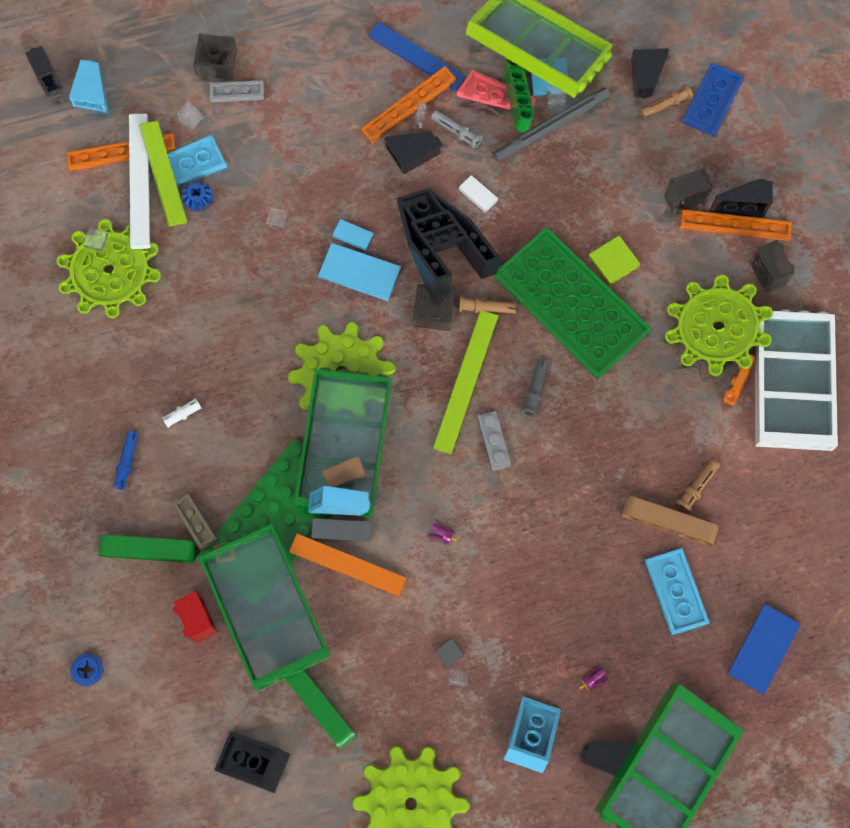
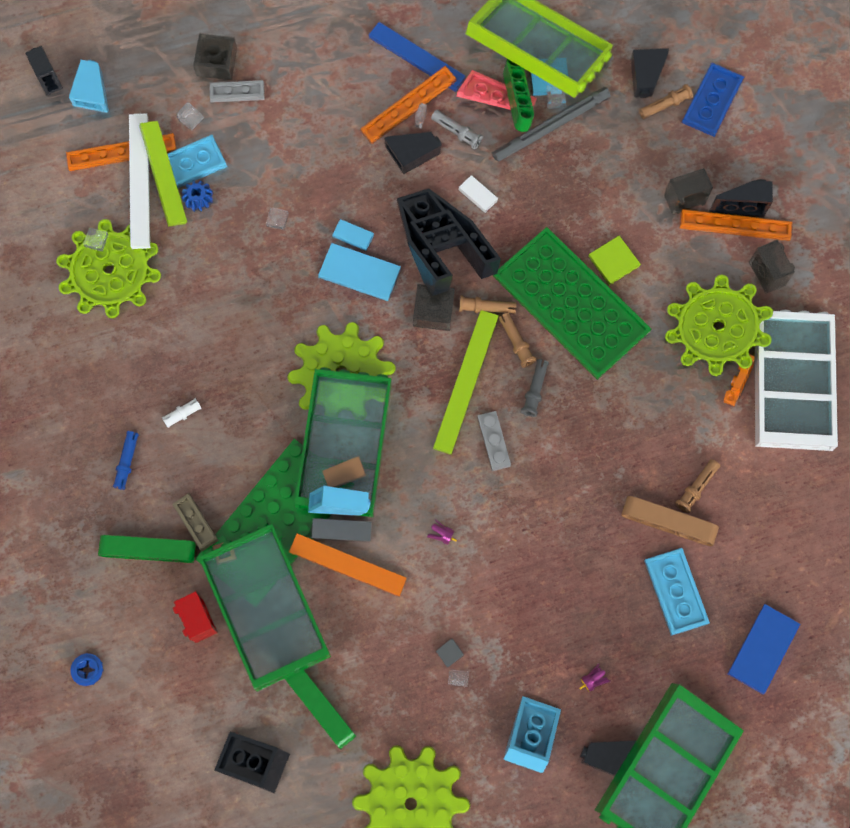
none -> medium nougat pin [499,313,537,368]

